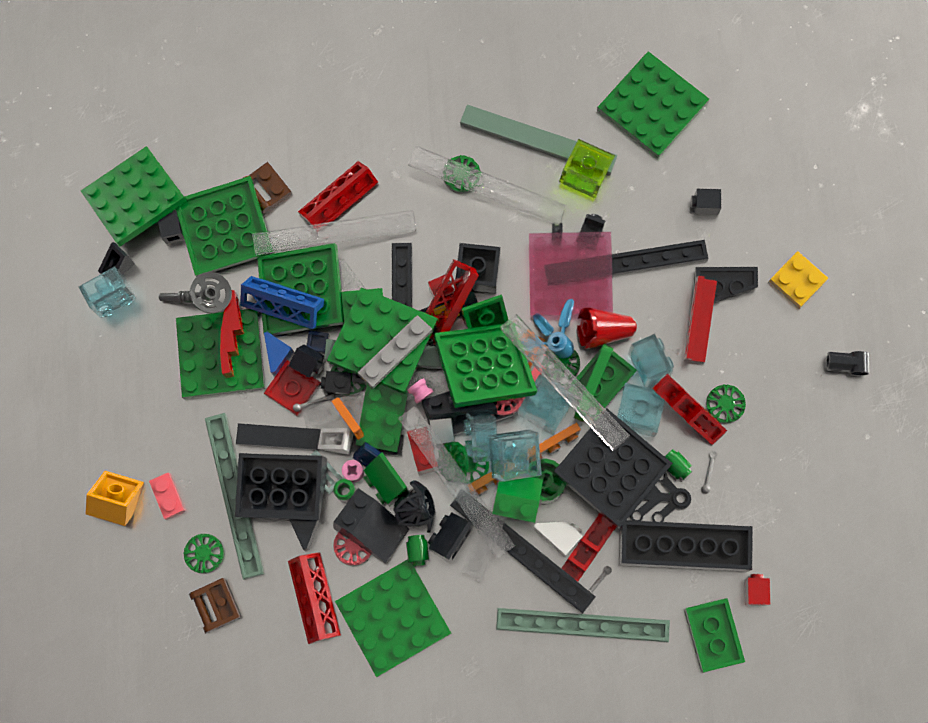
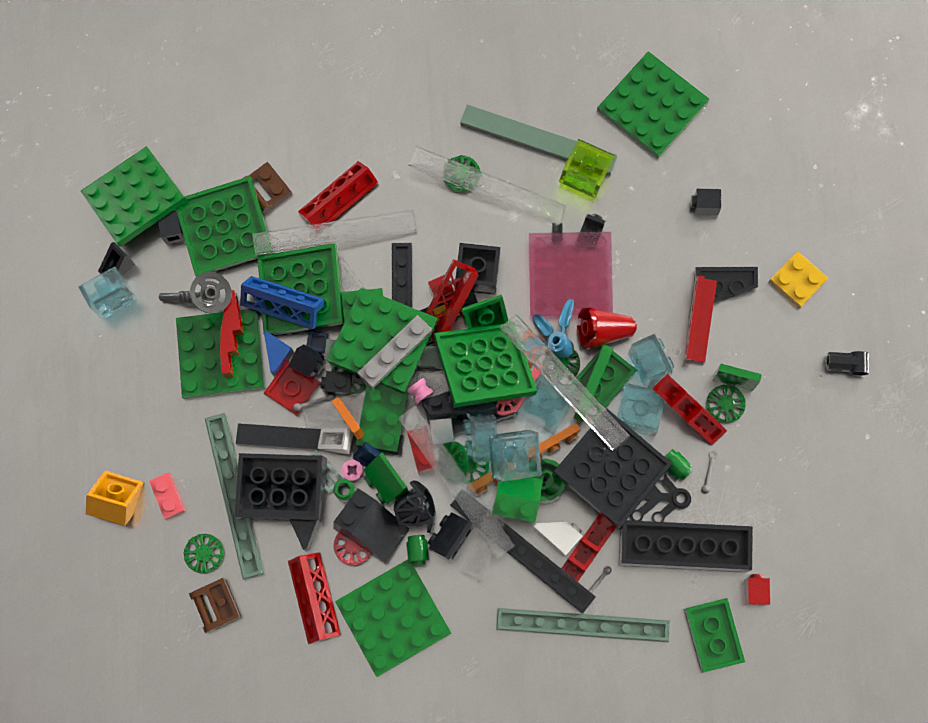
black tile [544,240,709,286] -> none
none -> green tile [712,363,762,391]

